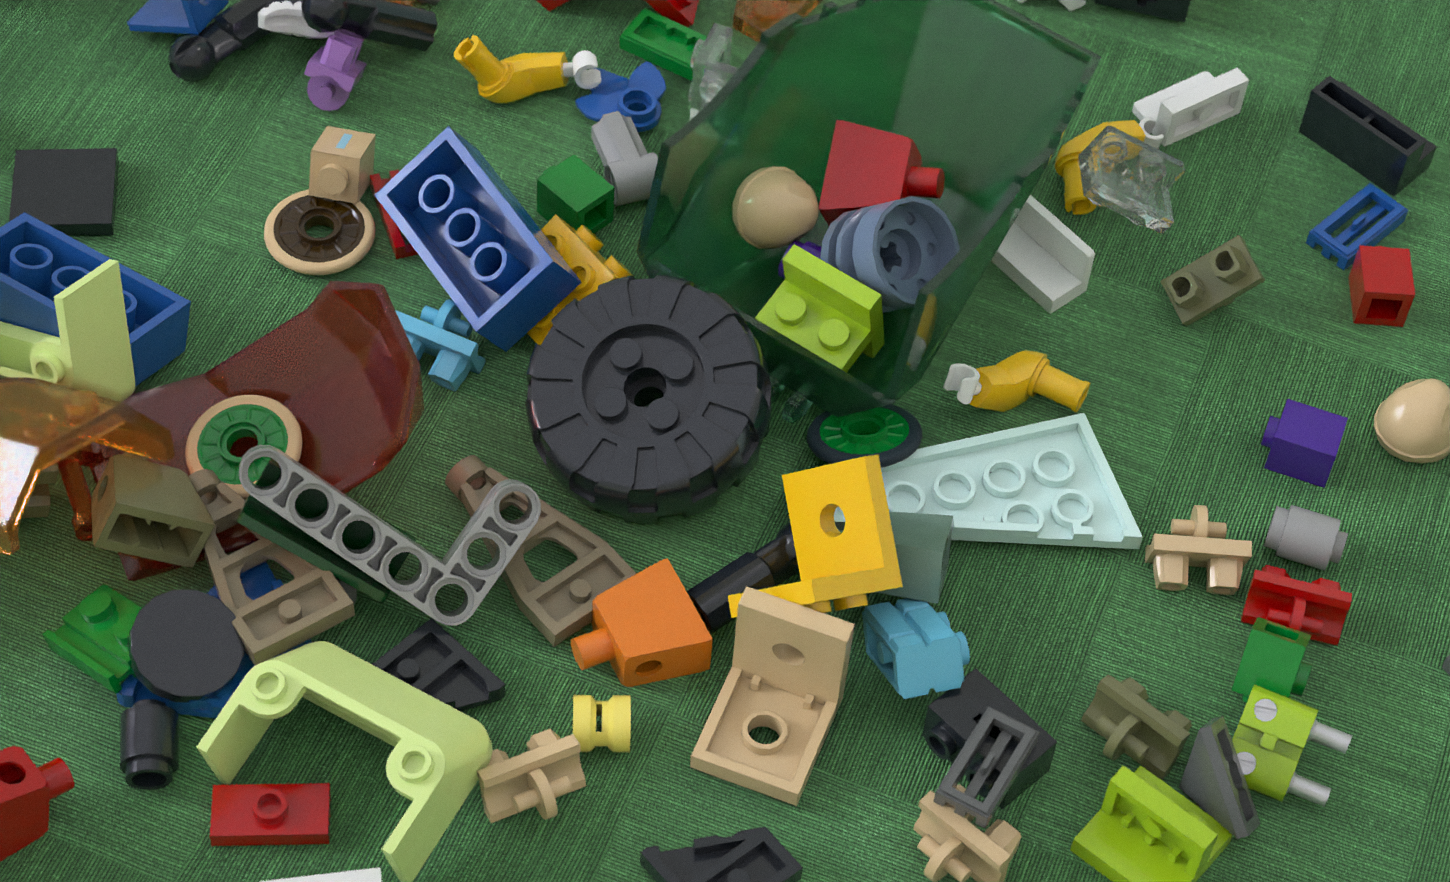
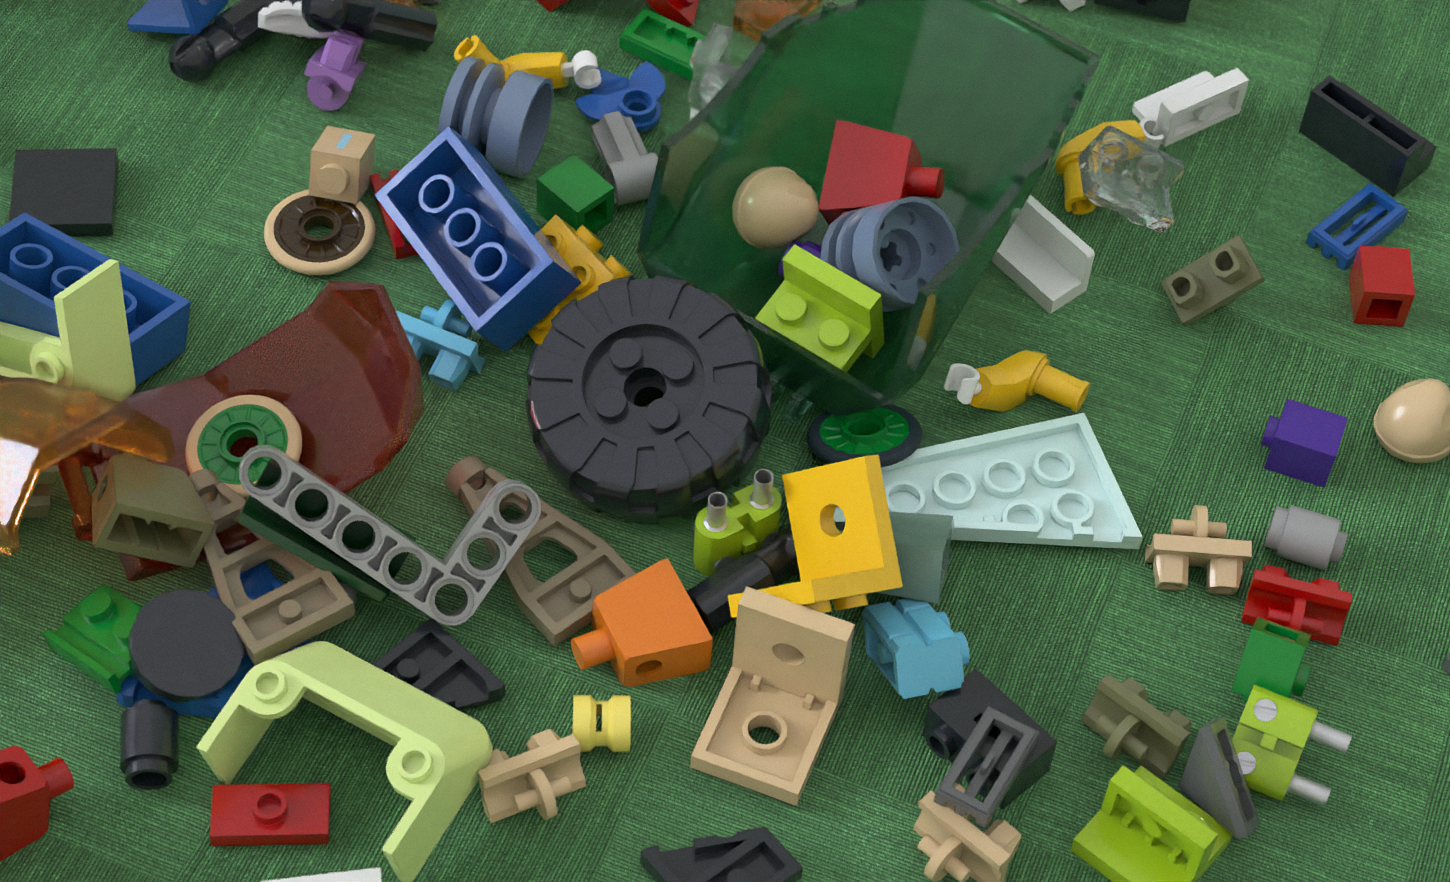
none -> sand blue wheel [437,56,554,178]
none -> lime piece [693,469,782,576]

